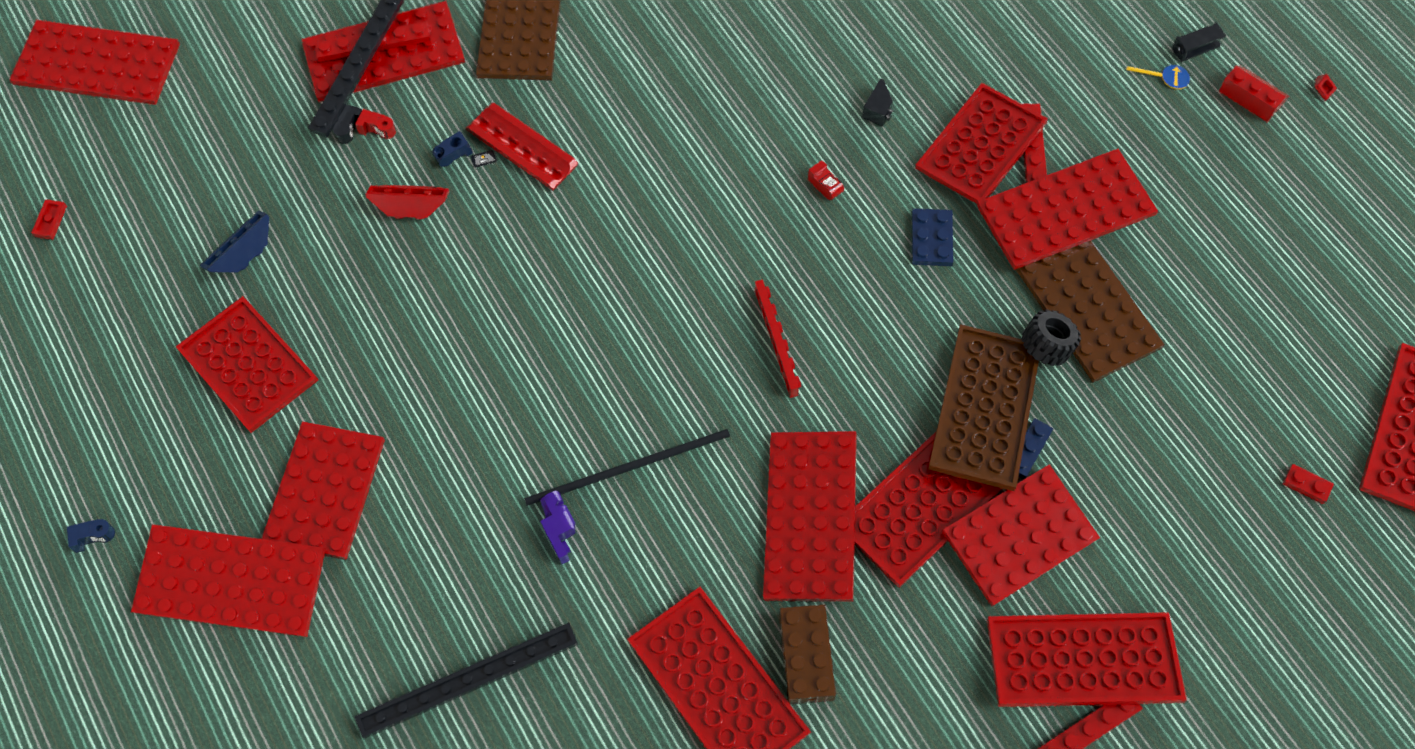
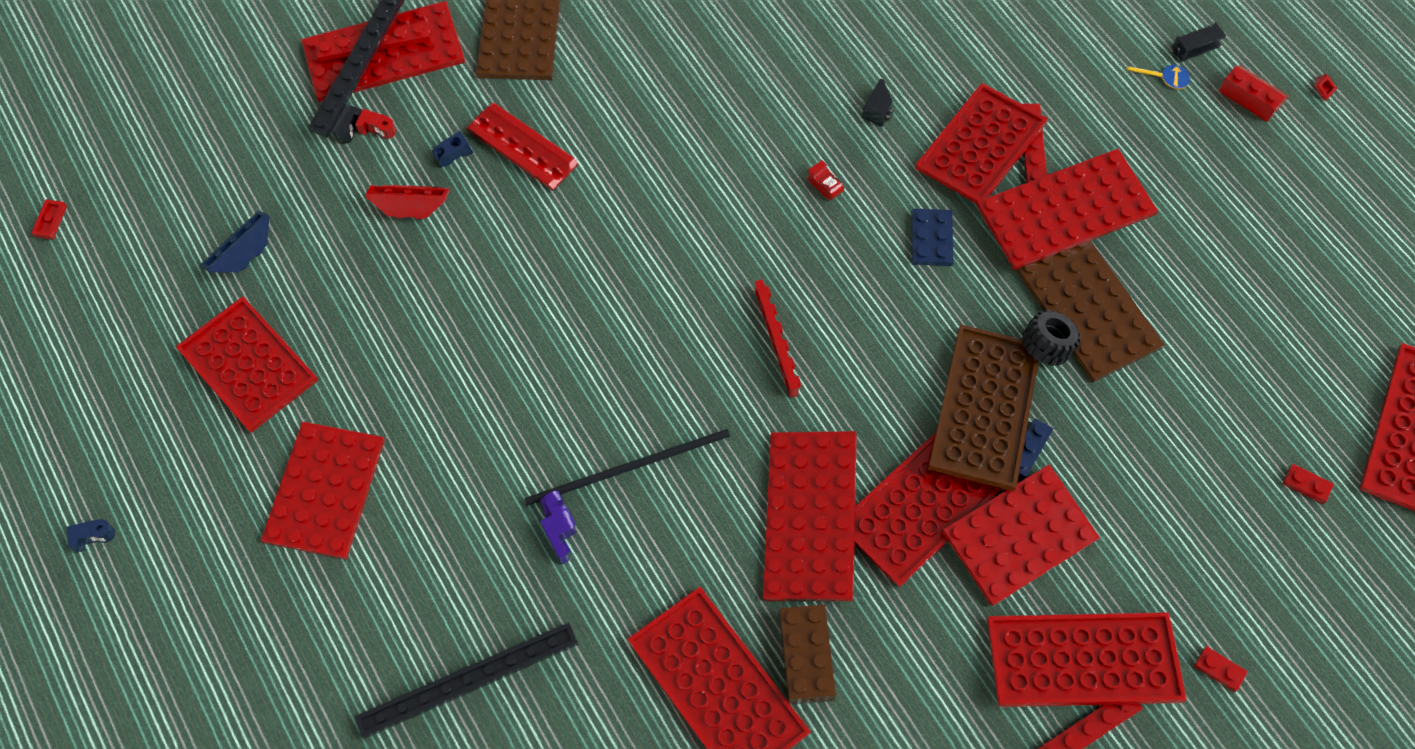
red plate [9,20,180,105] -> none
red plate [131,524,326,637] -> none
sticker [471,150,497,168] -> none
none -> red plate [1193,646,1248,692]

